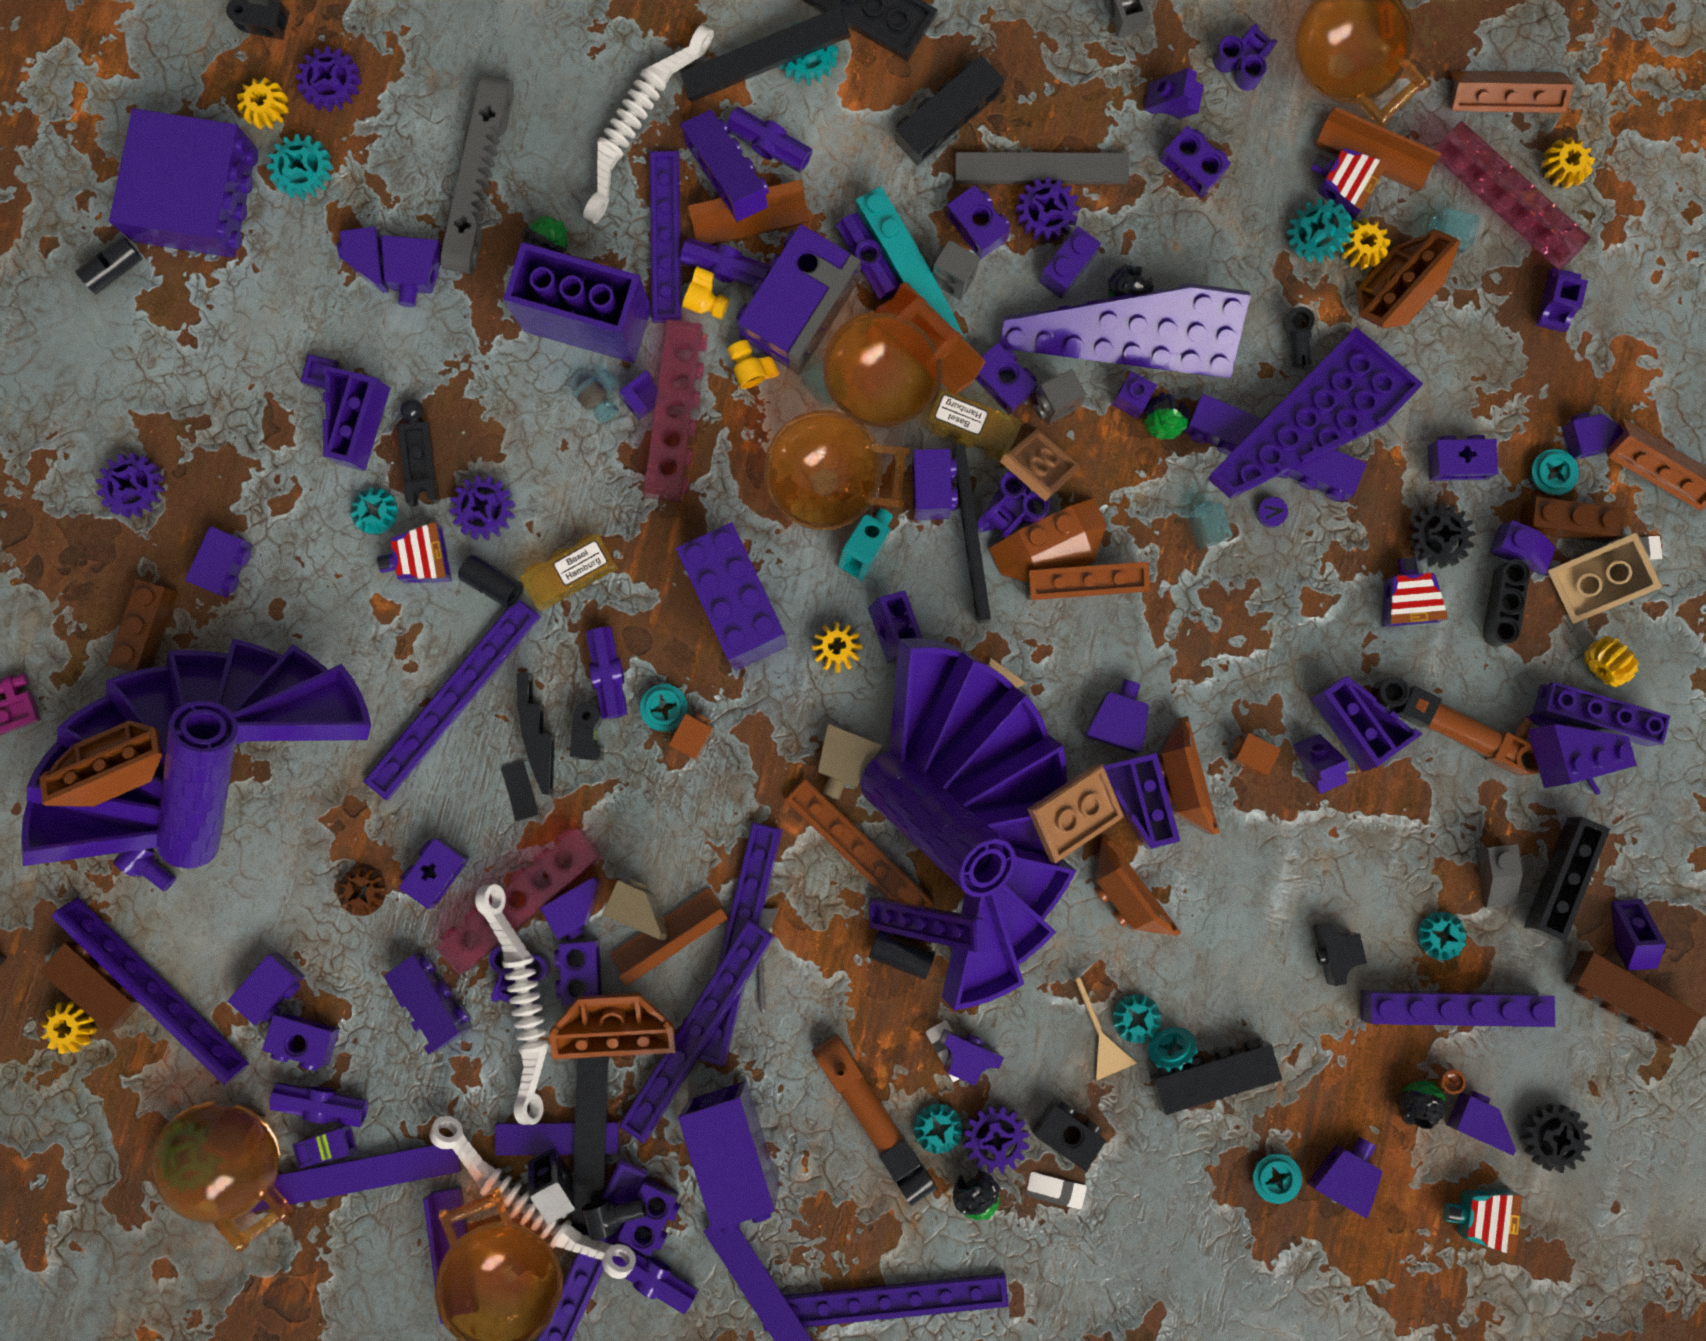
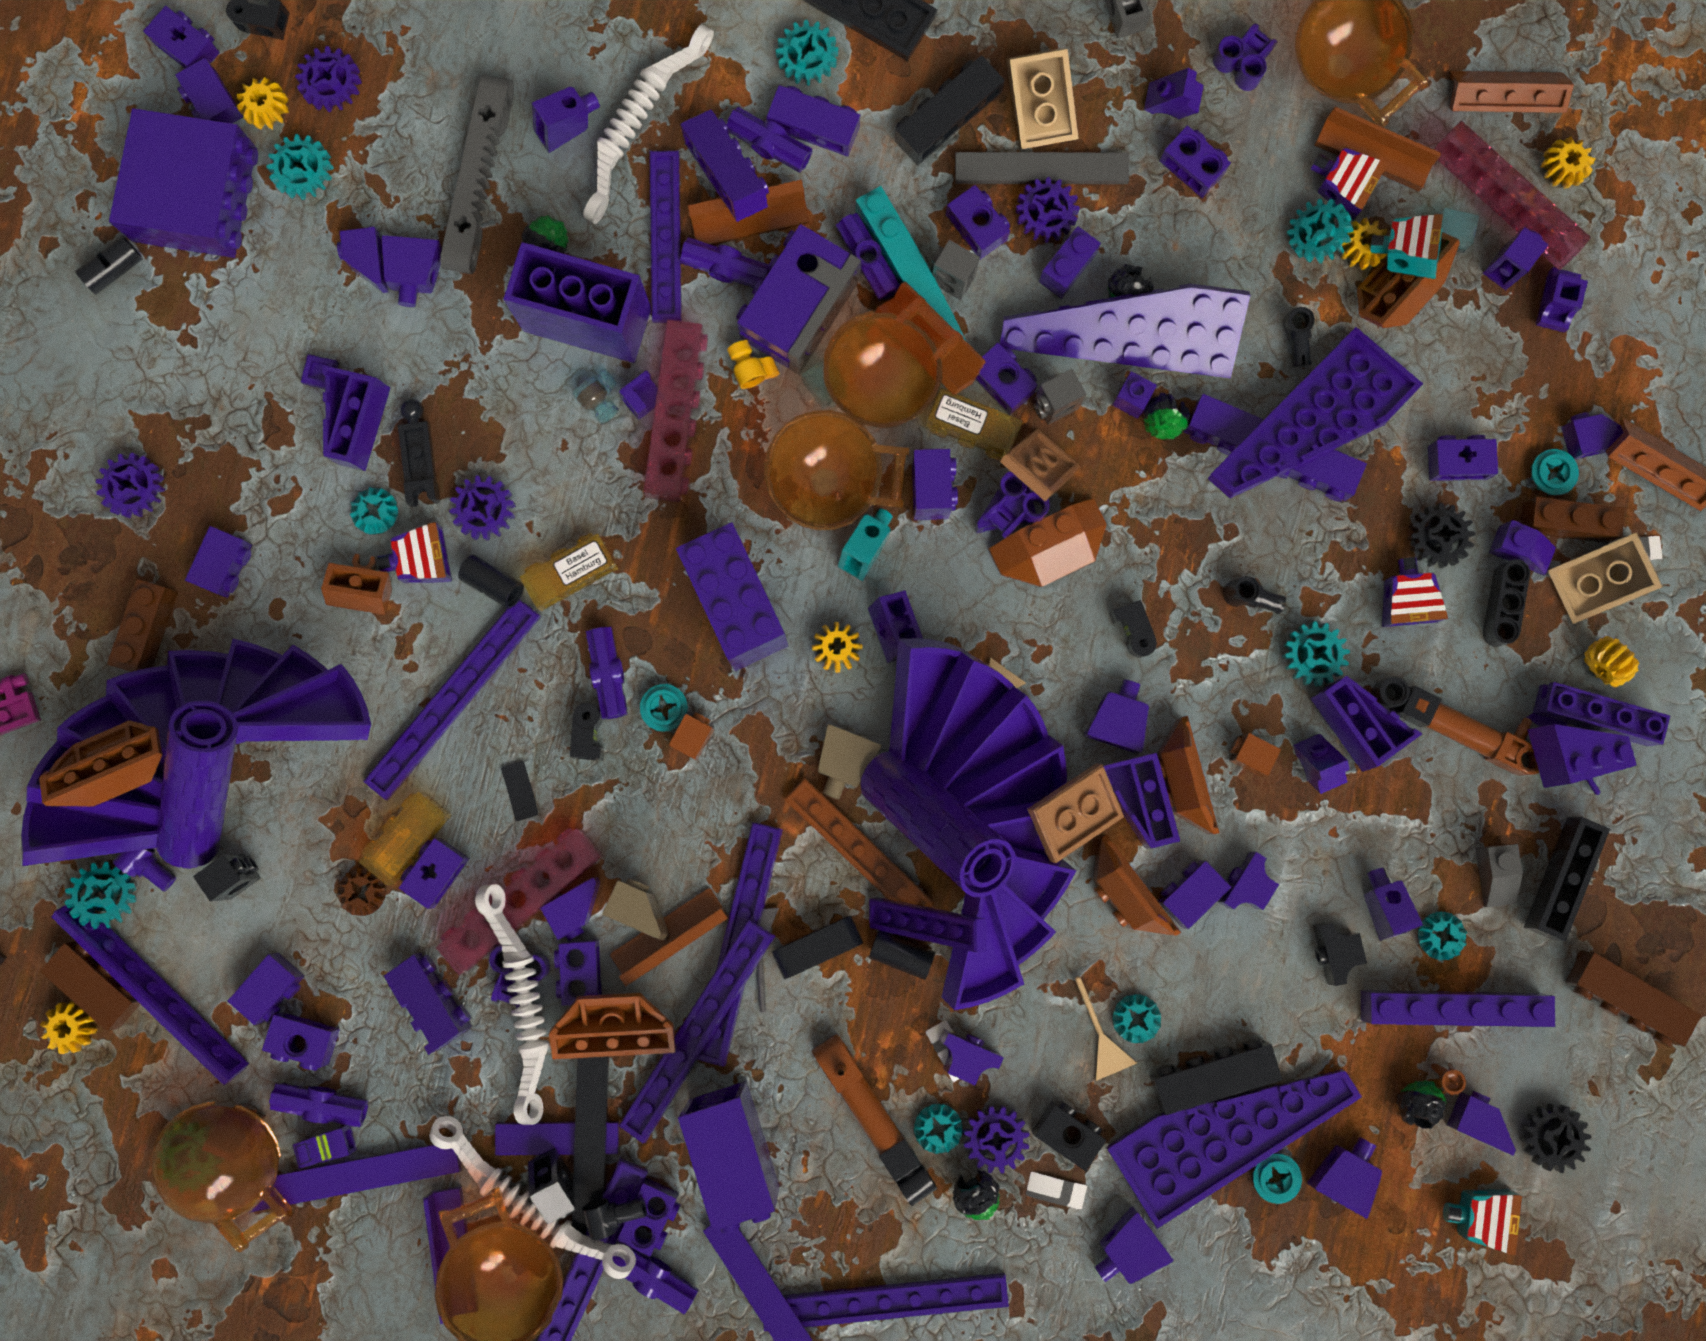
black slope [516,673,555,795] -> none
black tile [680,6,850,102] -> none
yellow piece [682,266,730,320] -> none
black tile [952,444,991,624] -> none
dark orange panel [1027,562,1151,600] -> none
teal gear [1148,1027,1198,1072] -> none
clear light blue brick [1187,501,1233,550] -> none
dark purple tile [1256,497,1288,528] -> none
dark purple slope [1611,899,1666,971] -> none
none -> teal gear [65,862,137,929]
none -> dark purple brick [143,5,220,69]
none -> dark purple brick [175,57,243,124]
none -> black brick [193,854,261,902]
none -> dark orange brick [321,554,392,615]
none -> clear yellow brick [359,791,452,885]
none -> dark purple torso [532,87,600,153]
none -> dark purple brick [767,85,861,157]
none -> black beam [772,915,864,980]
none -> tan slope [1006,48,1079,149]
none -> dark purple torso [1094,1206,1174,1284]
none -> dark purple wing [1106,1069,1362,1229]
none -> black leg [1109,600,1157,658]
none -> dark purple brick [1158,860,1231,930]
none -> dark purple brick [1218,852,1279,910]
none -> black pin [1223,576,1286,614]
none -> teal gear [1282,621,1350,687]
none -> dark purple torso [1364,867,1423,941]
none -> torso [1371,214,1443,279]
none -> dark purple brick [1483,227,1549,290]

